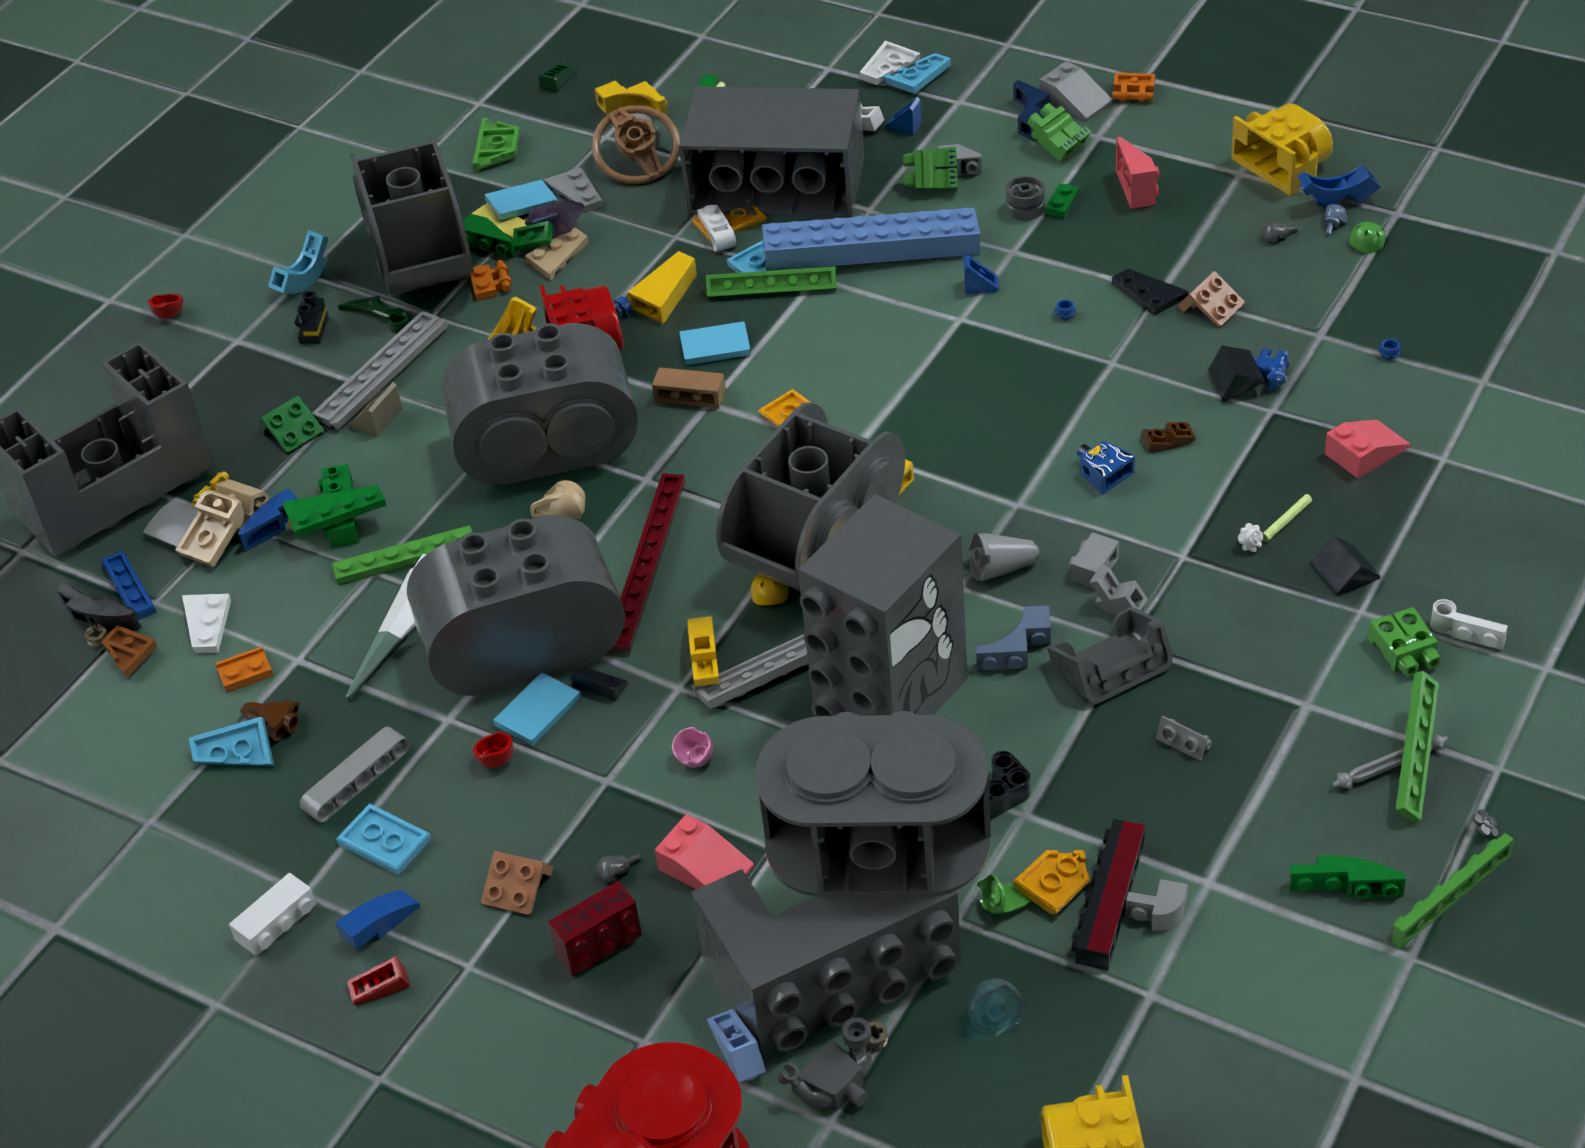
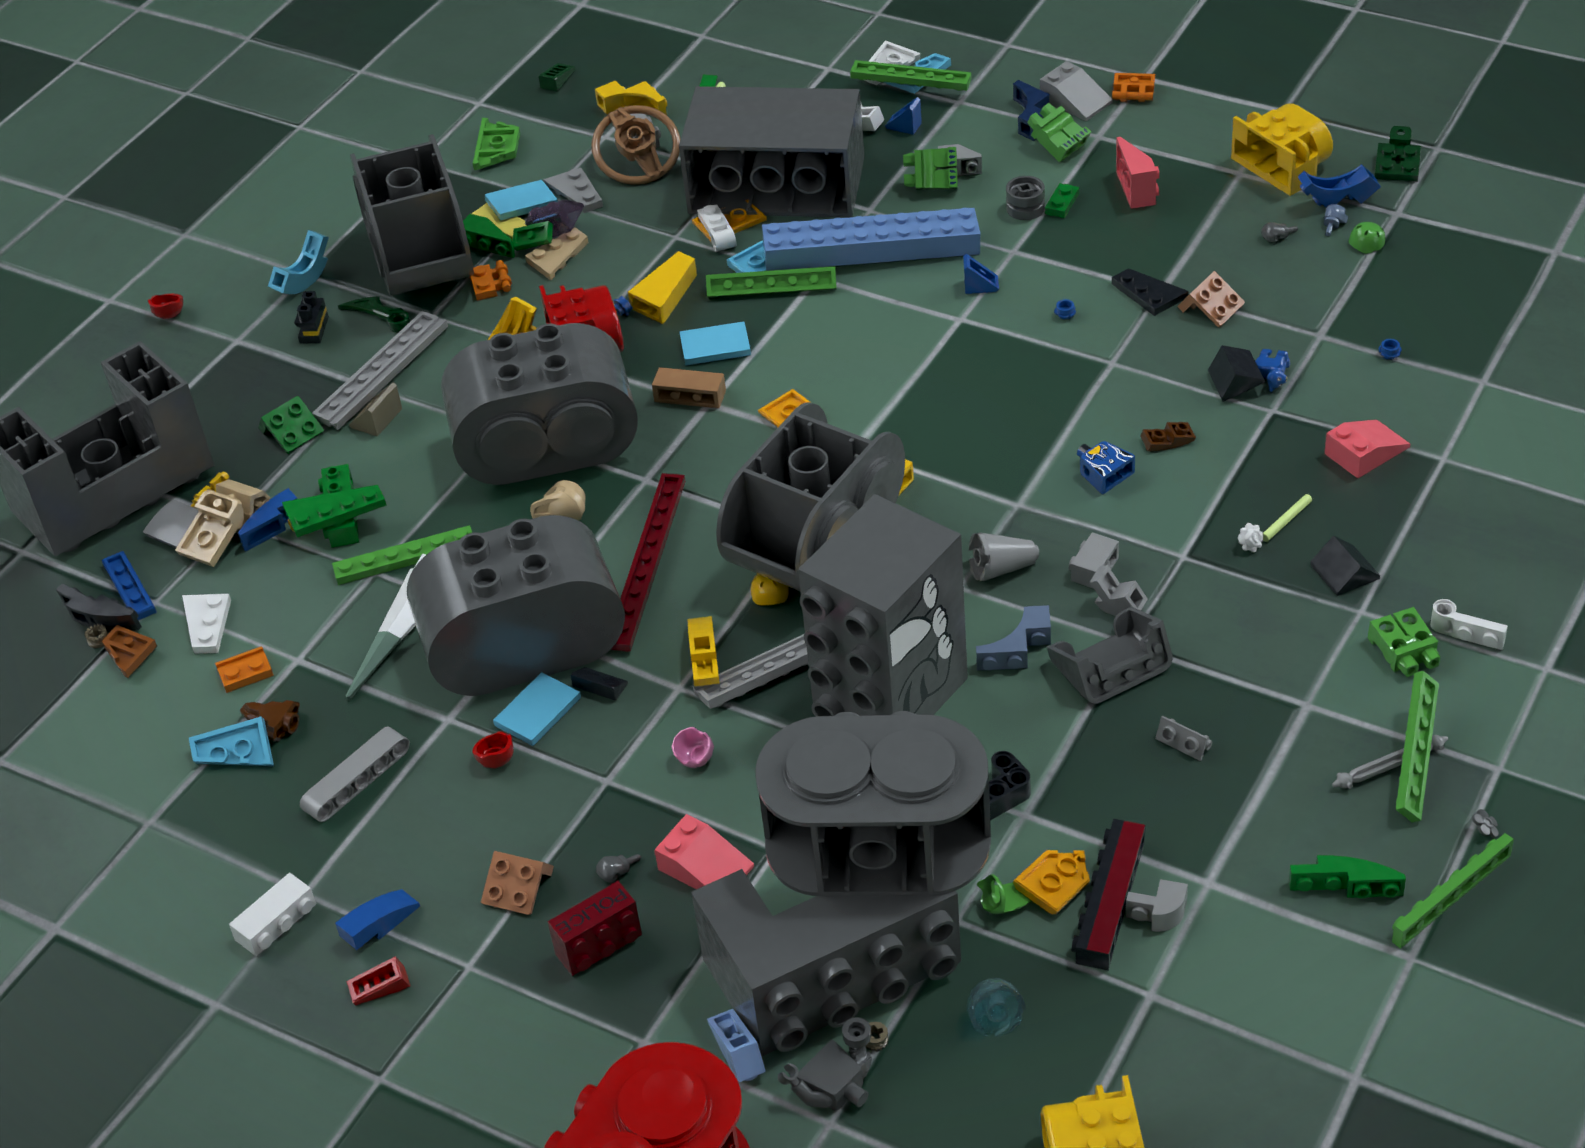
medium azure tile [336,803,431,876] -> none
none -> bright green plate [850,60,972,91]
none -> dark green plate [1375,126,1421,182]

